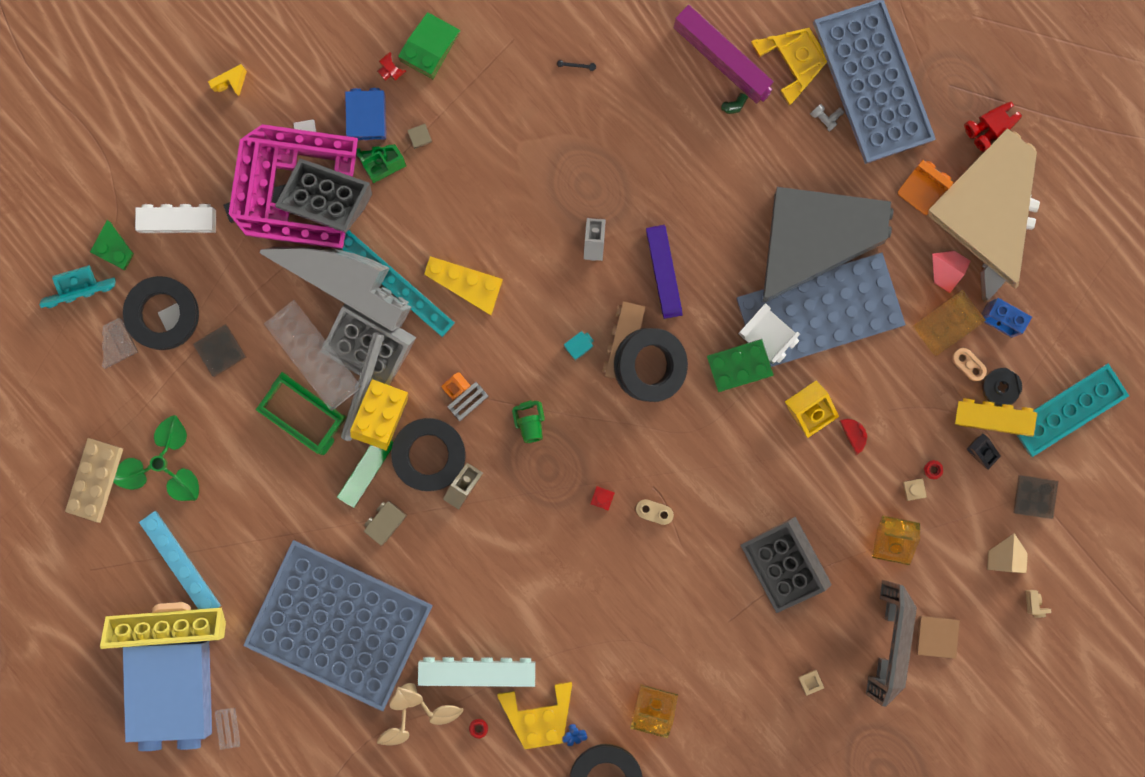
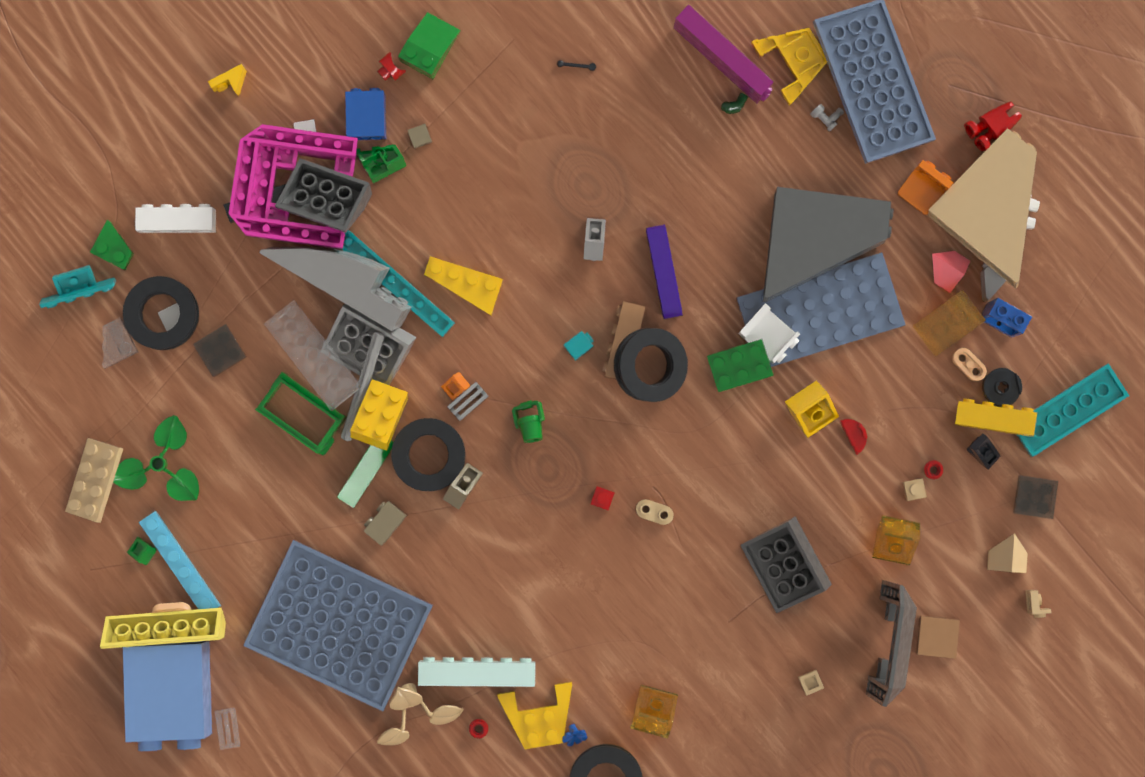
none -> green slope [127,537,157,565]

